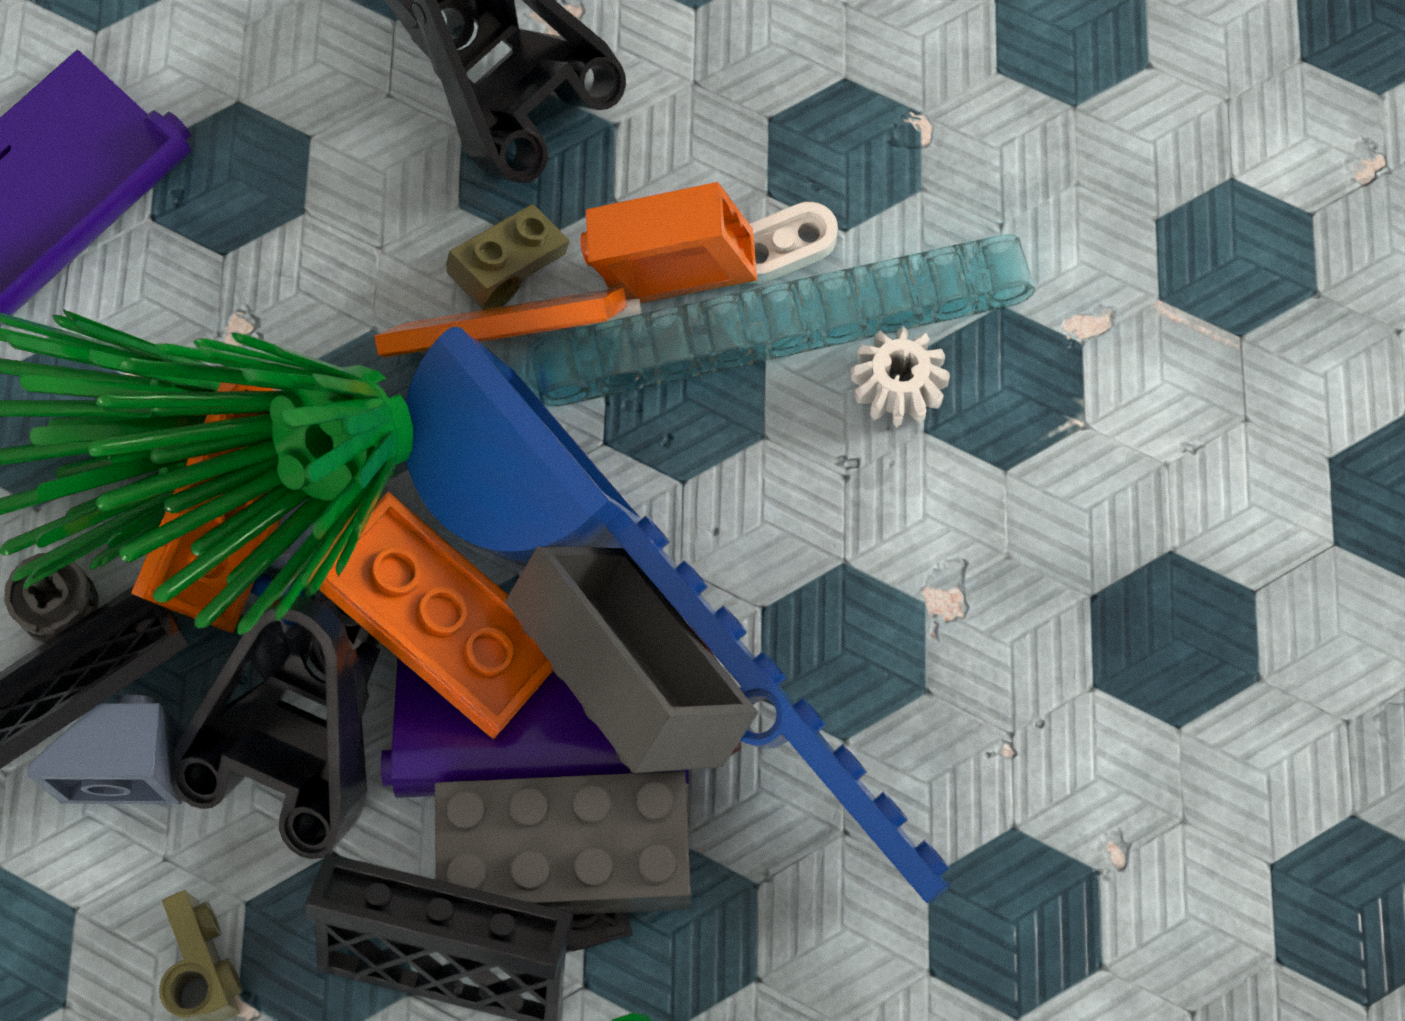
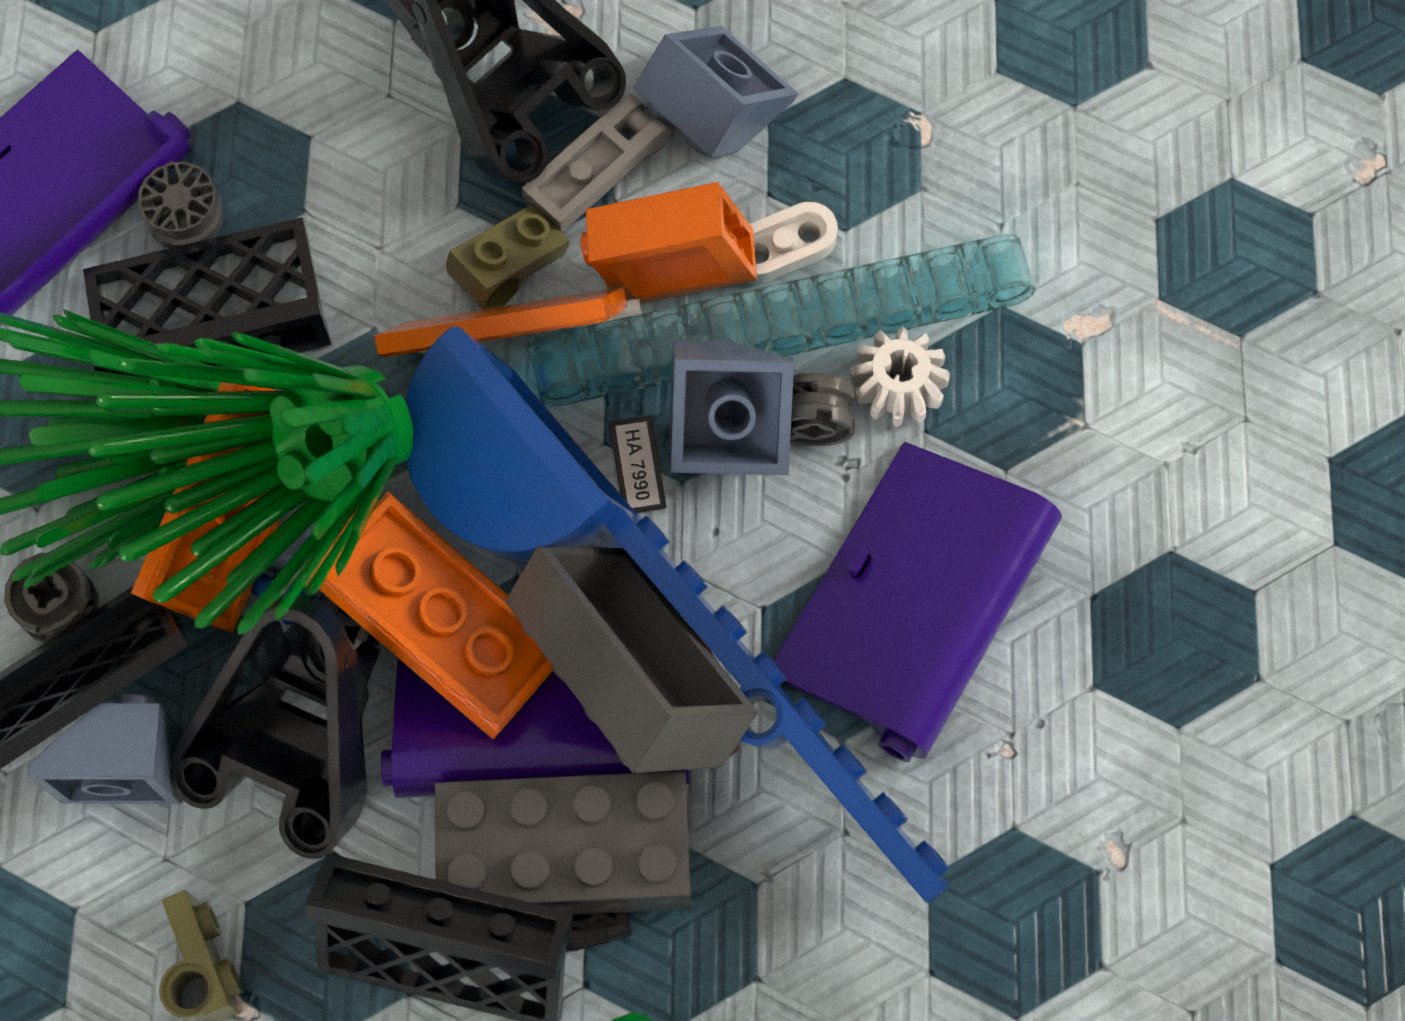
none -> black fence [83,217,332,377]
none -> dark grey wheel [138,162,224,249]
none -> light grey plate [521,94,672,232]
none -> sticker [609,415,667,513]
none -> sand blue slope [633,26,799,158]
none -> sand blue slope [669,340,794,475]
none -> dark purple door [773,441,1062,762]
none -> dark grey wheel [790,373,856,446]

